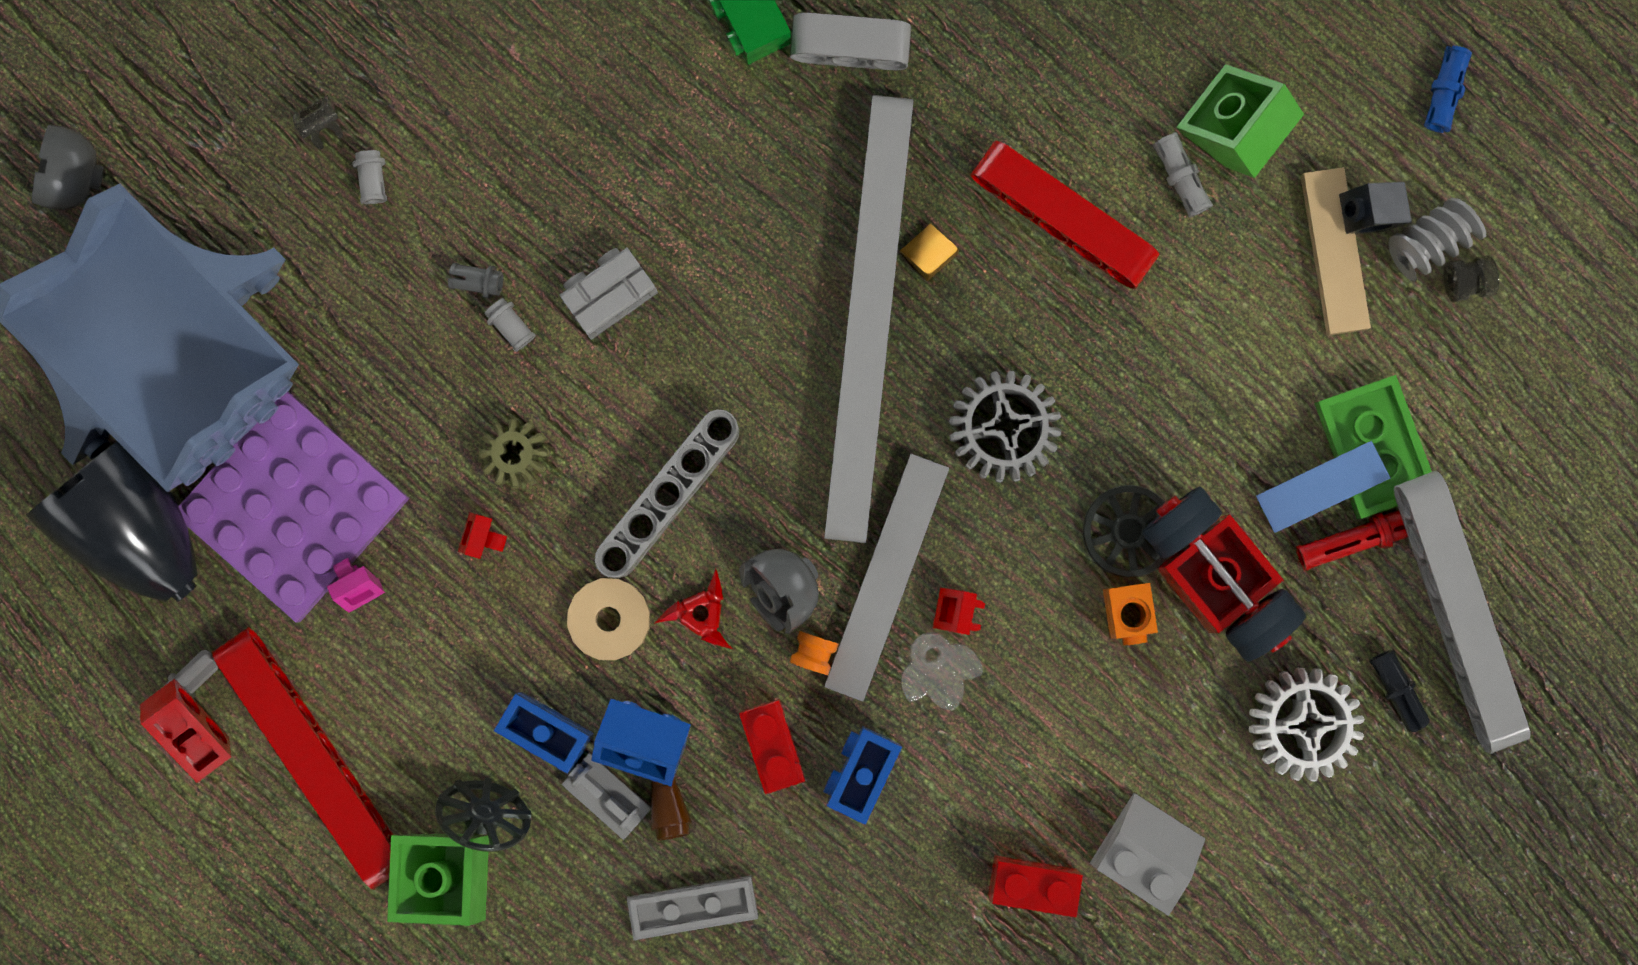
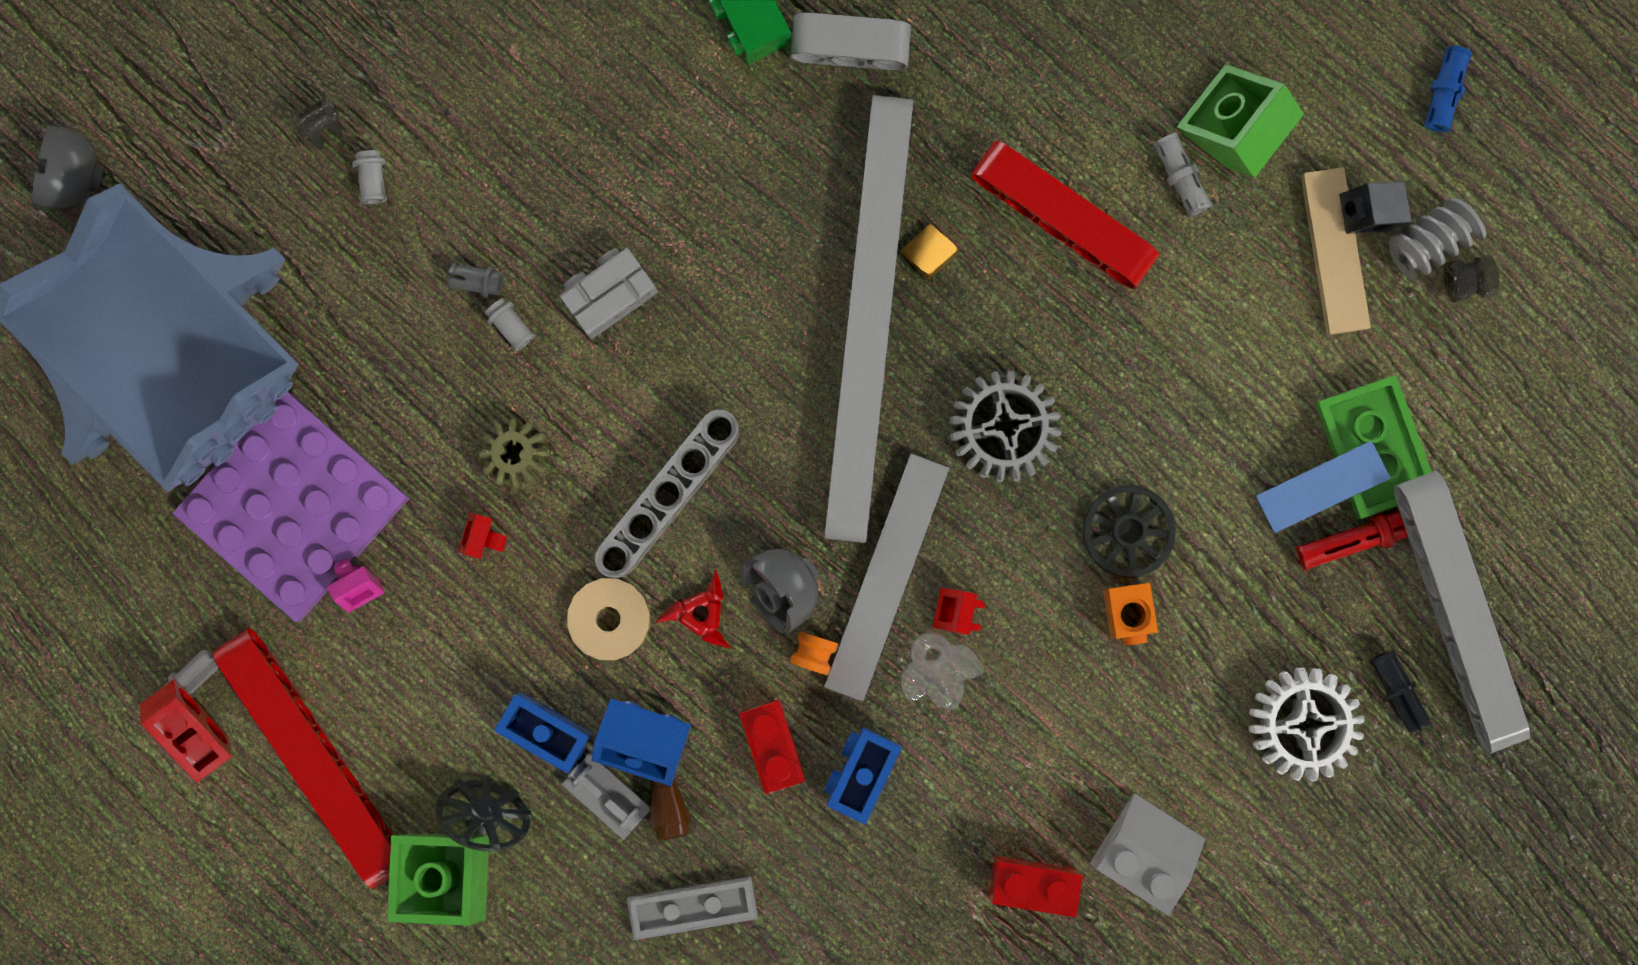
black cylinder [26,441,198,602] -> none
brick [1142,487,1306,662] -> none

